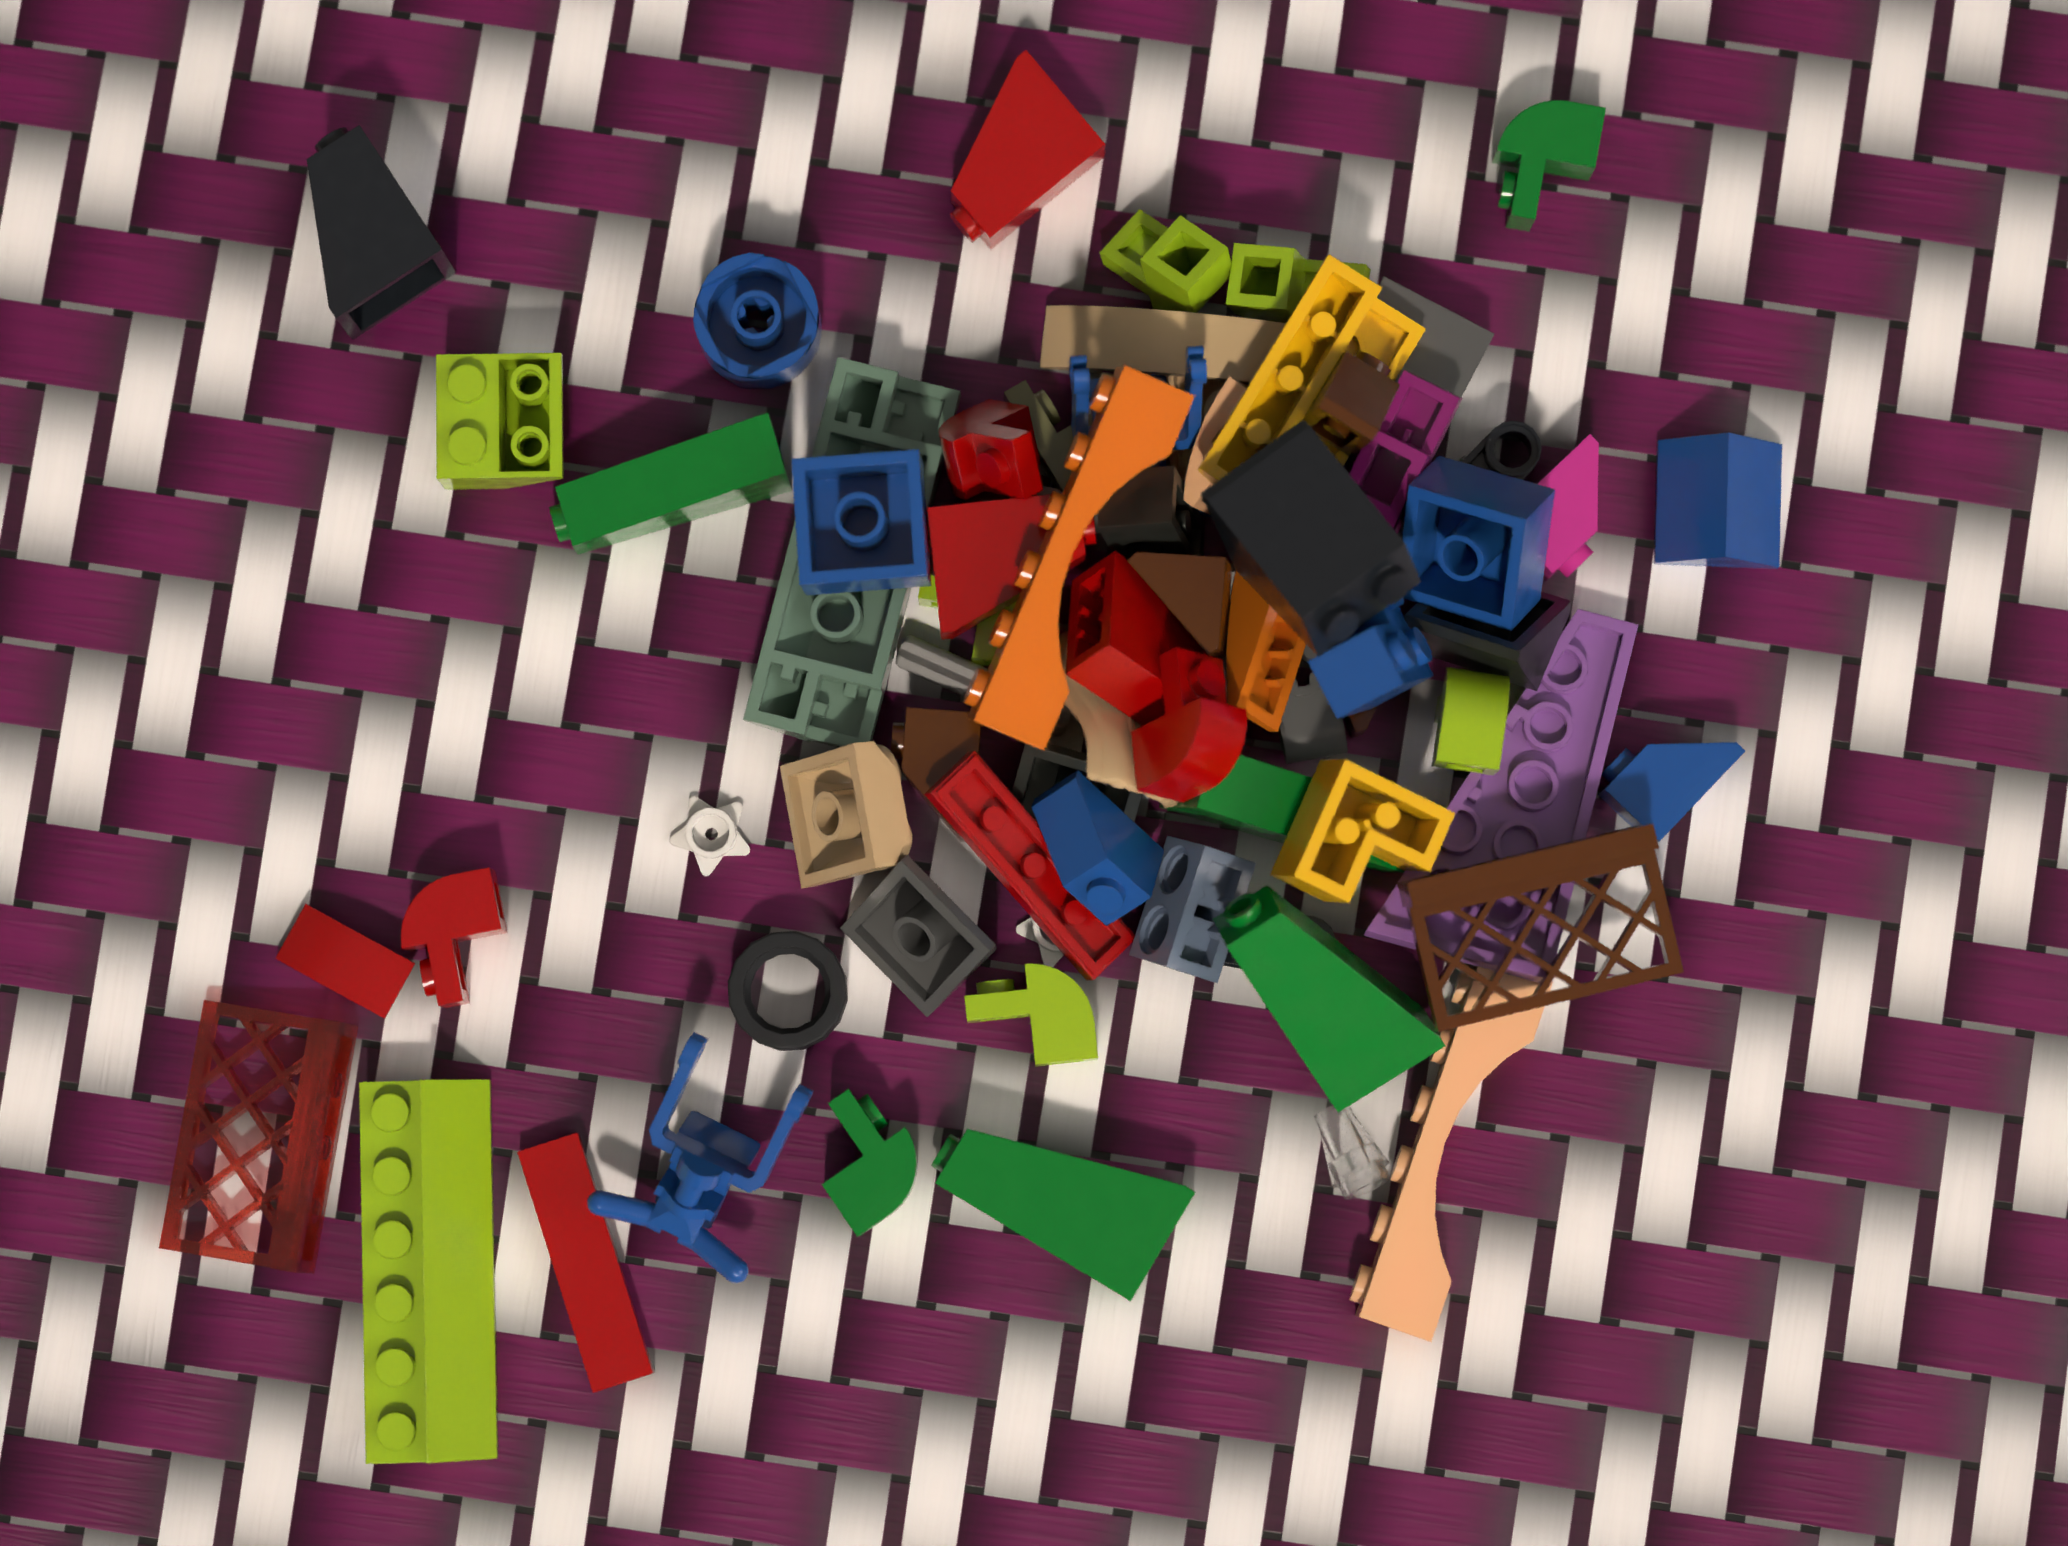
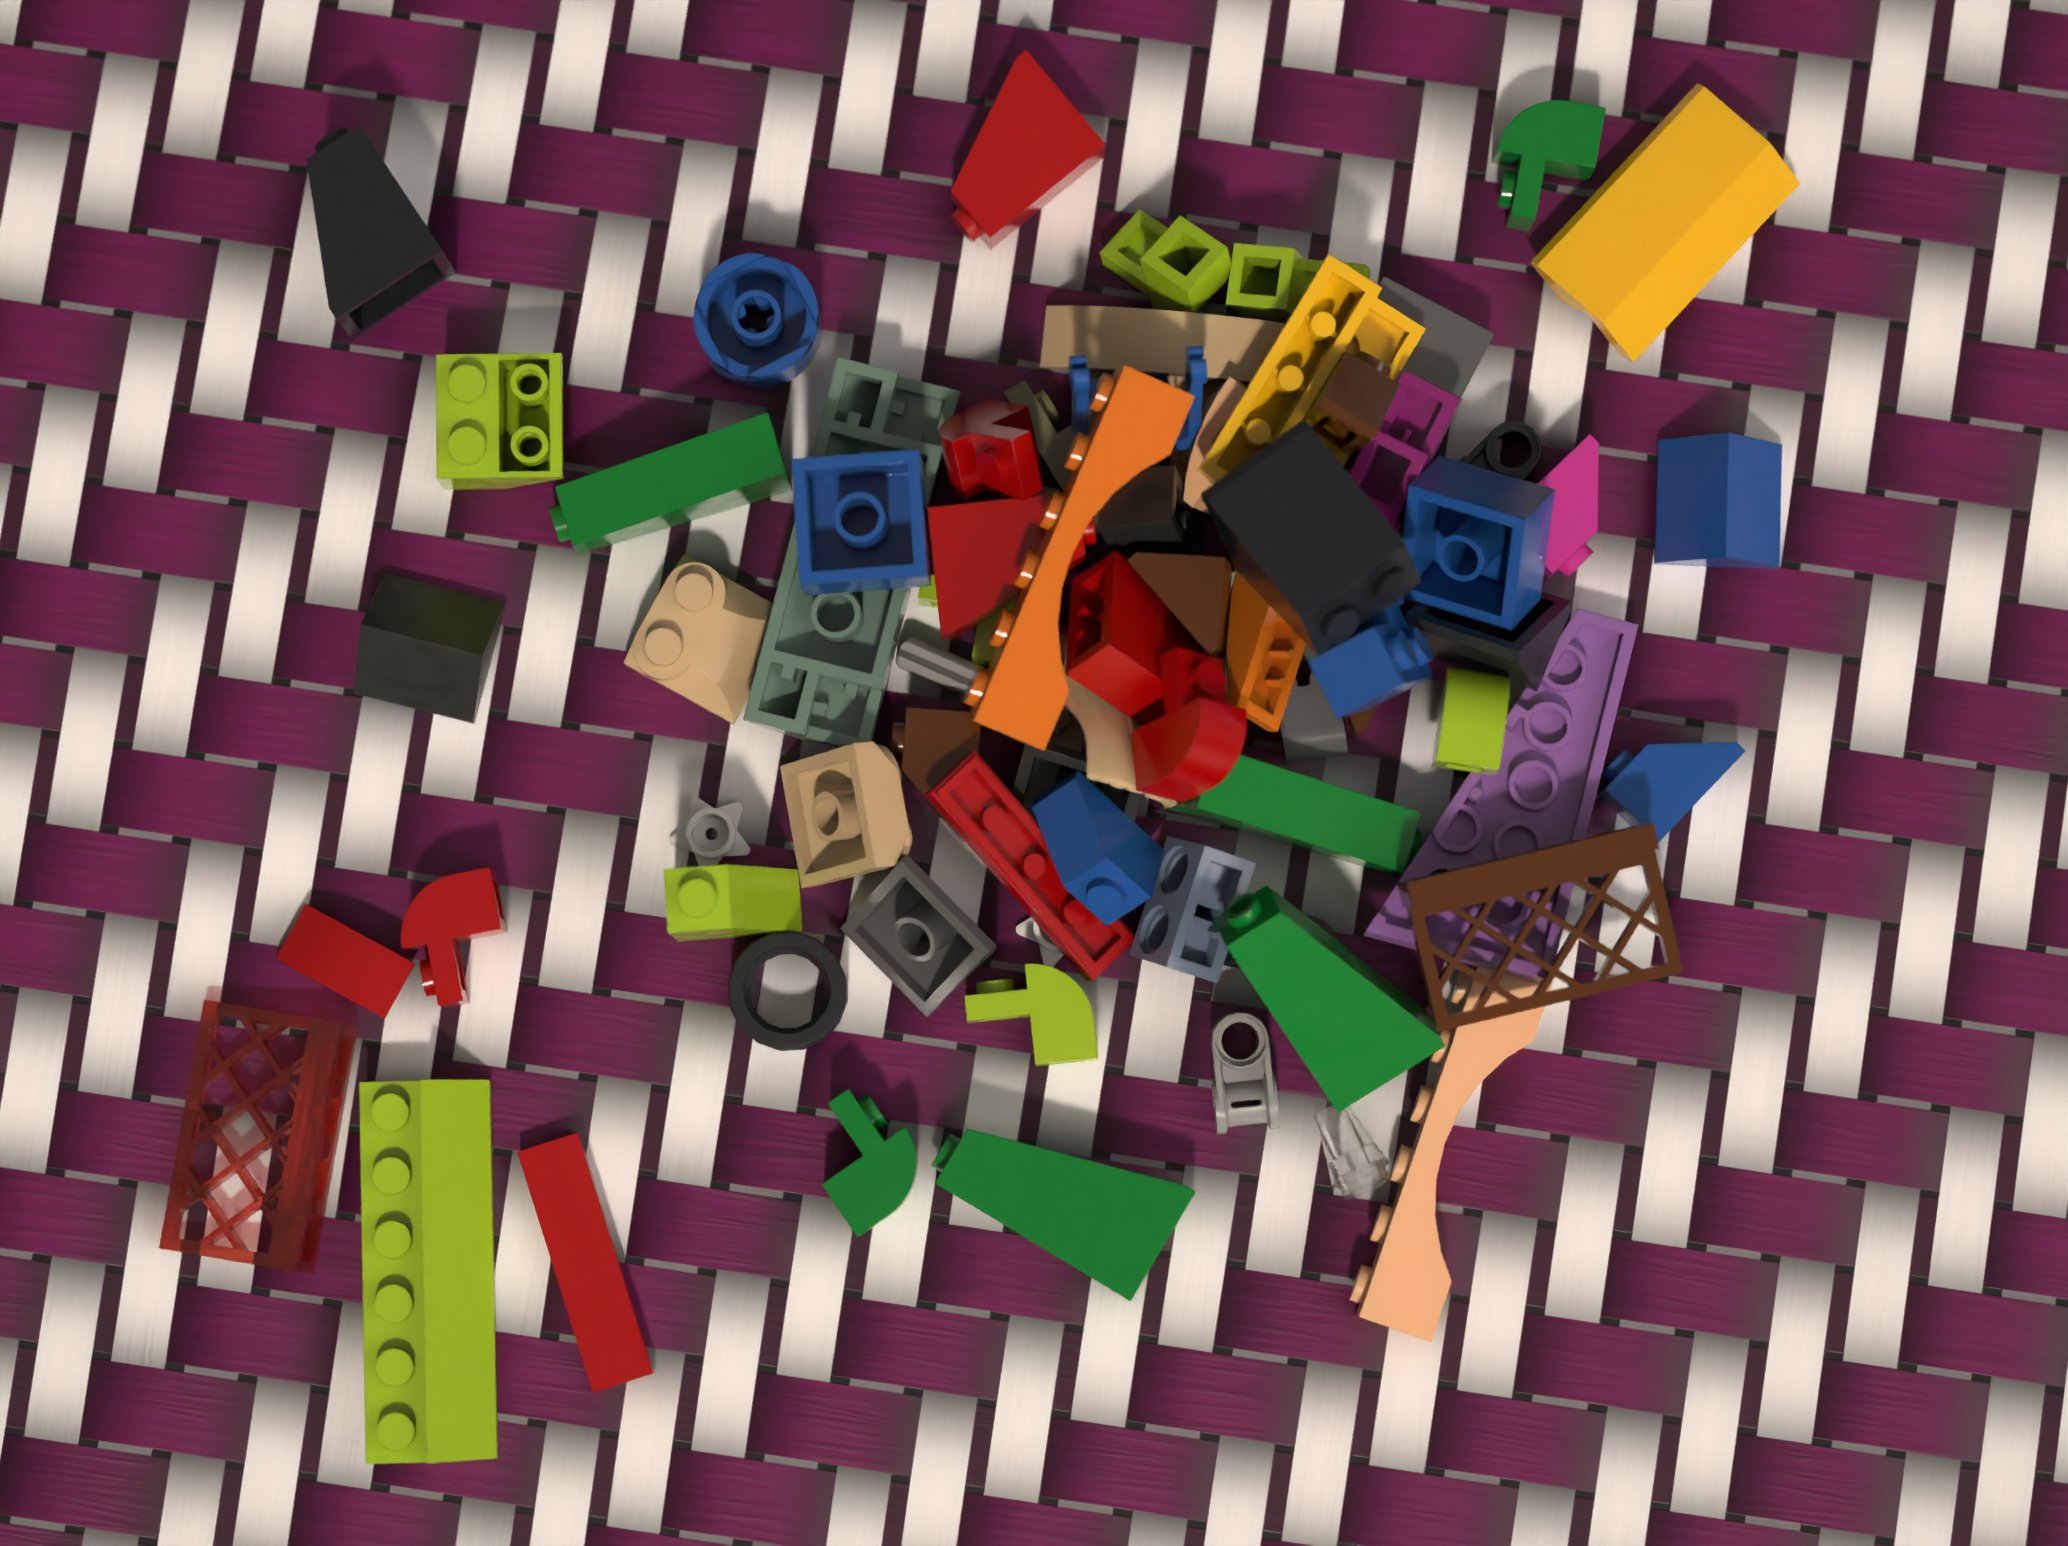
blue piece [587,1032,813,1283] -> none
yellow brick [1270,759,1455,903] -> none
none -> pearl dark grey slope [353,573,506,724]
none -> tan slope [623,555,773,725]
none -> lime slope [663,864,803,942]
none -> light grey piece [1210,1012,1280,1135]
none -> yellow slope [1530,83,1800,362]

